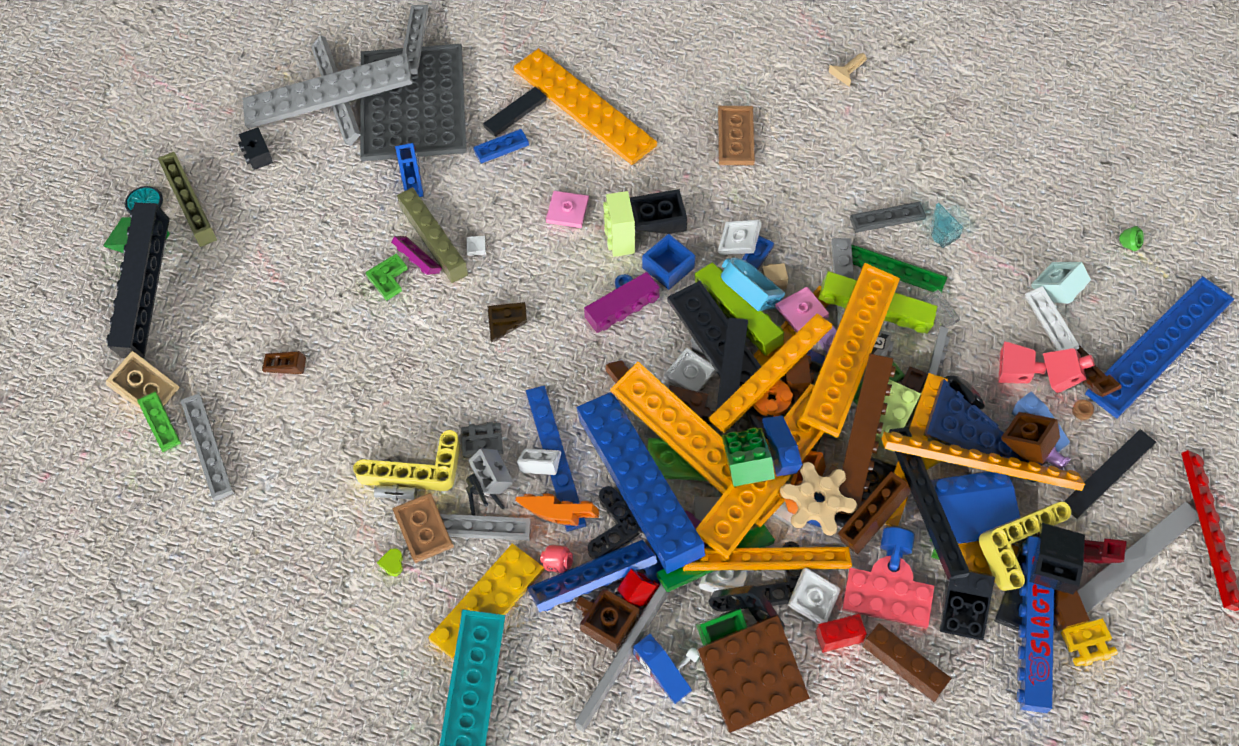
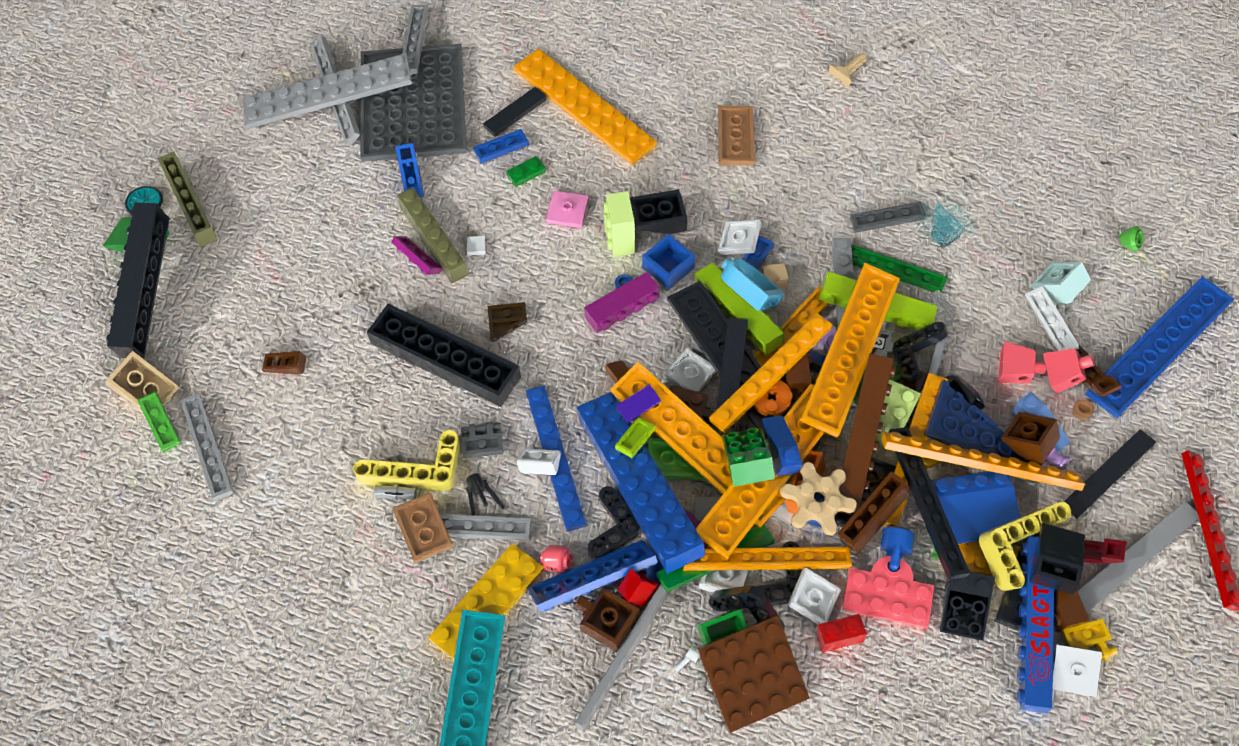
black brick [238,127,273,170] -> none
bright green plate [365,253,408,301] -> none
lime tile [377,548,403,577] -> none
light grey brick [468,448,514,494] -> none
orange slope [515,493,599,526] -> none
blue slope [633,634,692,704] -> none
bright pink plate [775,287,829,333] -> none
reddish brown brick [863,623,952,702] -> none
none -> black brick [367,303,521,407]
none -> green plate [506,156,546,187]
none -> lime tile [615,417,656,458]
none -> dark purple tile [616,384,661,424]
none -> black beam [892,322,948,384]
none -> white plate [1053,644,1102,697]

